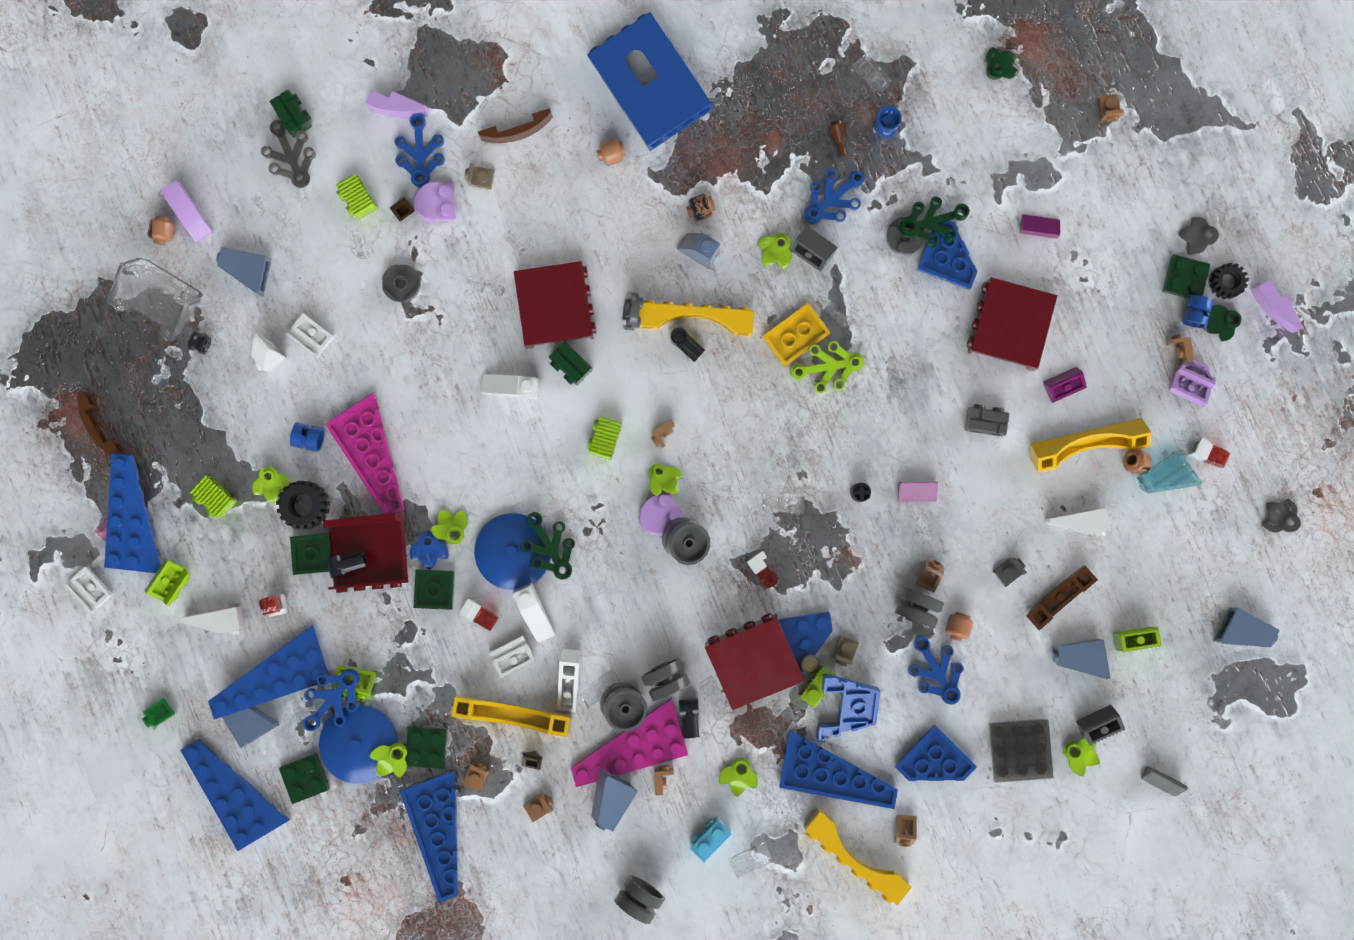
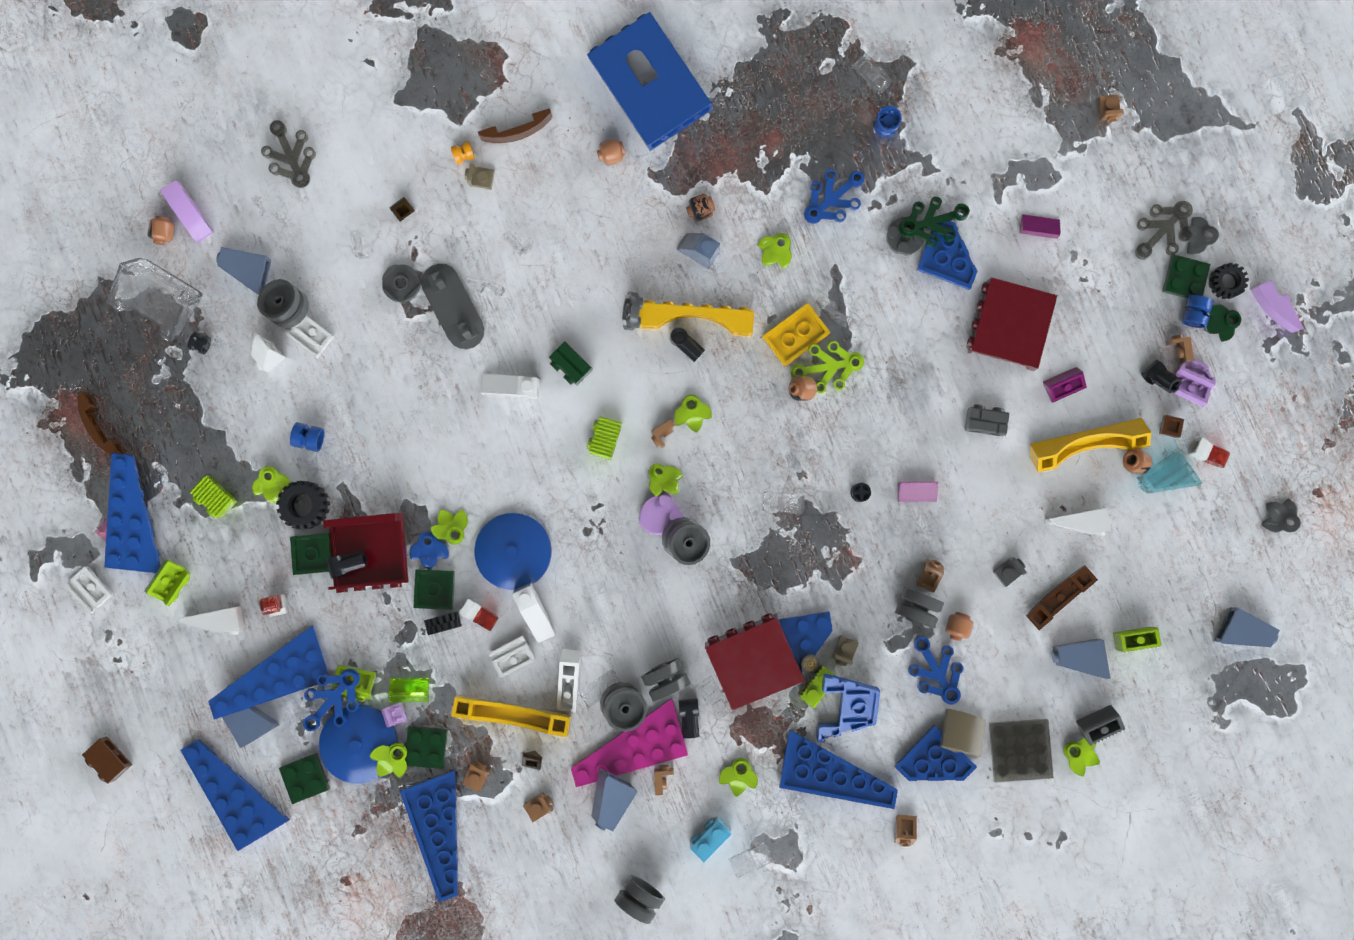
green bracket [142,698,175,730] -> none
dark green brick [270,90,312,138] -> none
dark pink wing [325,393,405,514] -> none
lime brick [336,173,378,220] -> none
lavender slope [365,90,429,118] -> none
blue plant [394,113,445,188] -> none
lavender slope [413,182,456,223] -> none
dark red panel [514,261,597,349] -> none
dark green plant [520,512,575,580] -> none
leg [746,551,778,588] -> none
dark grey brick [790,226,838,272] -> none
yellow arch [804,808,912,906] -> none
reddish brown cone [828,120,847,156] -> none
dark green plate [985,47,1019,80] -> none
slope [1141,766,1188,796] -> none
none -> reddish brown brick [82,737,132,784]
none -> dark grey wheel [257,279,309,328]
none -> lavender tile [381,702,407,727]
none -> clear neon green slope [388,678,429,703]
none -> dark grey piece [421,264,484,349]
none -> black tyre [424,611,462,635]
none -> light orange wheel [451,141,475,165]
none -> lime plate [674,395,712,432]
none -> nougat head [789,376,817,401]
none -> dark tan slope [940,709,986,758]
none -> clear smoke plant [1135,201,1193,260]
none -> black piece [1141,360,1182,393]
none -> reddish brown tile [1159,415,1184,438]

